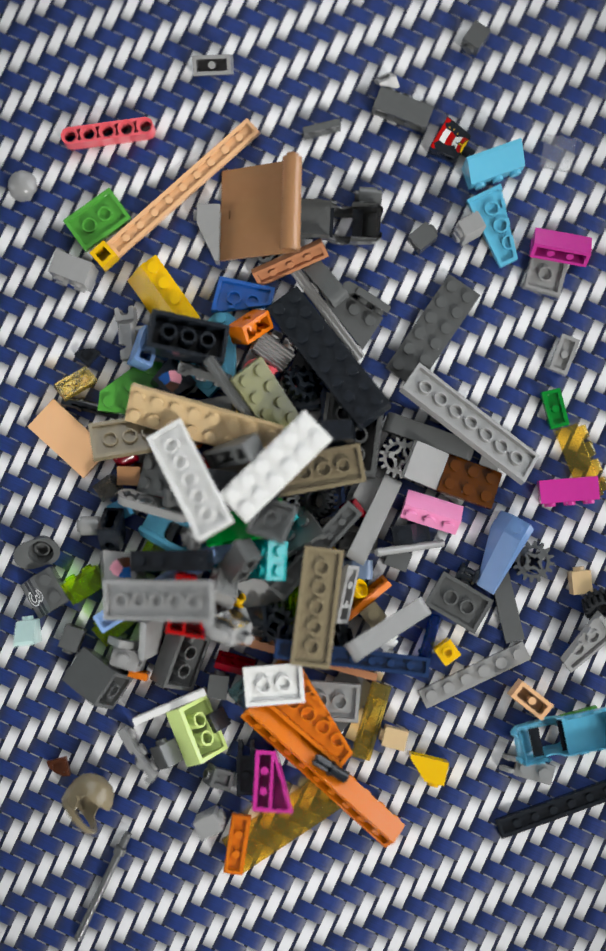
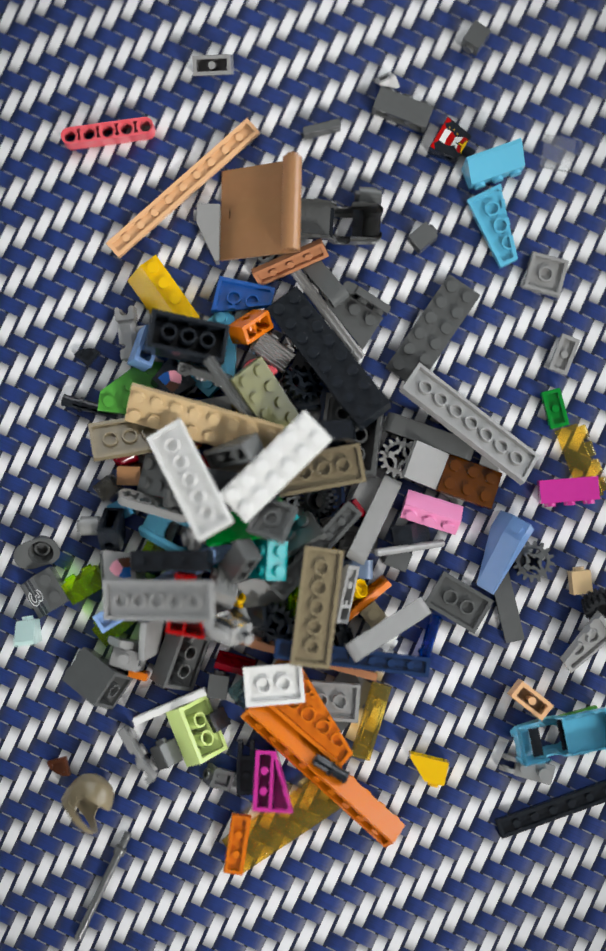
light grey hair [8,170,37,202] -> none
light nougat tile [27,399,100,478] -> none
light grey brick [48,249,99,293] -> none
clear yellow plate [54,366,97,401] -> none
dark grey brick [58,623,88,654] -> none
bright green plate [63,188,132,252] -> none
yellow brick [90,240,120,272] -> none
light grey brick [193,804,227,842] -> none
tan brick [378,724,409,751] -> none
light grey plate [418,641,531,709] -> none
yellow brick [432,637,461,666] -> none
light grey brick [452,211,486,246] -> none
black bush [455,562,480,586] -> none
dark pink brick [530,227,592,267] -> none

